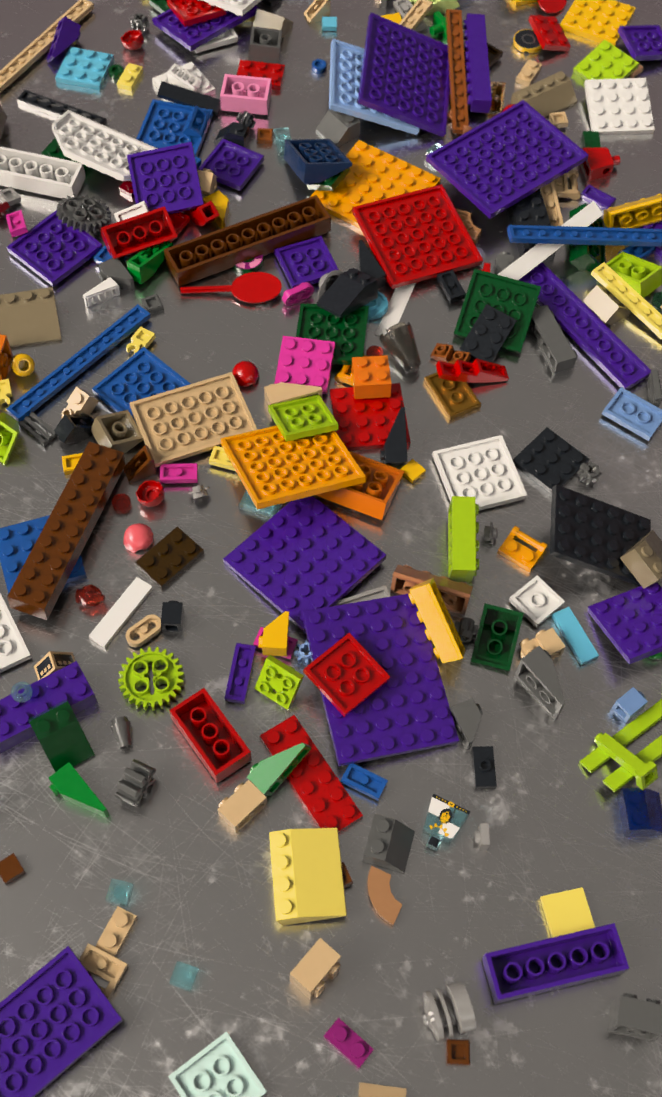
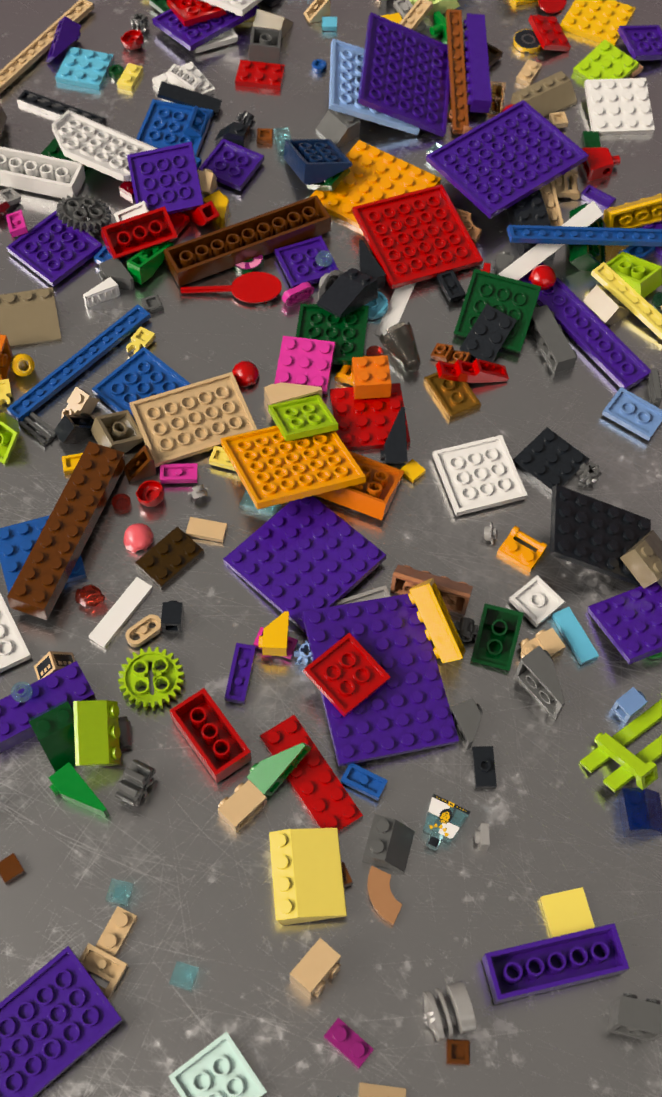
bright pink brick [220,74,272,115] -> none
lime plate [254,655,304,710] -> none
lime brick [448,496,479,583] -> none
none -> lime slope [73,700,121,767]
none -> tan tile [186,517,227,543]
none -> clear light blue plate [316,250,333,267]
none -> red hair [529,265,556,290]

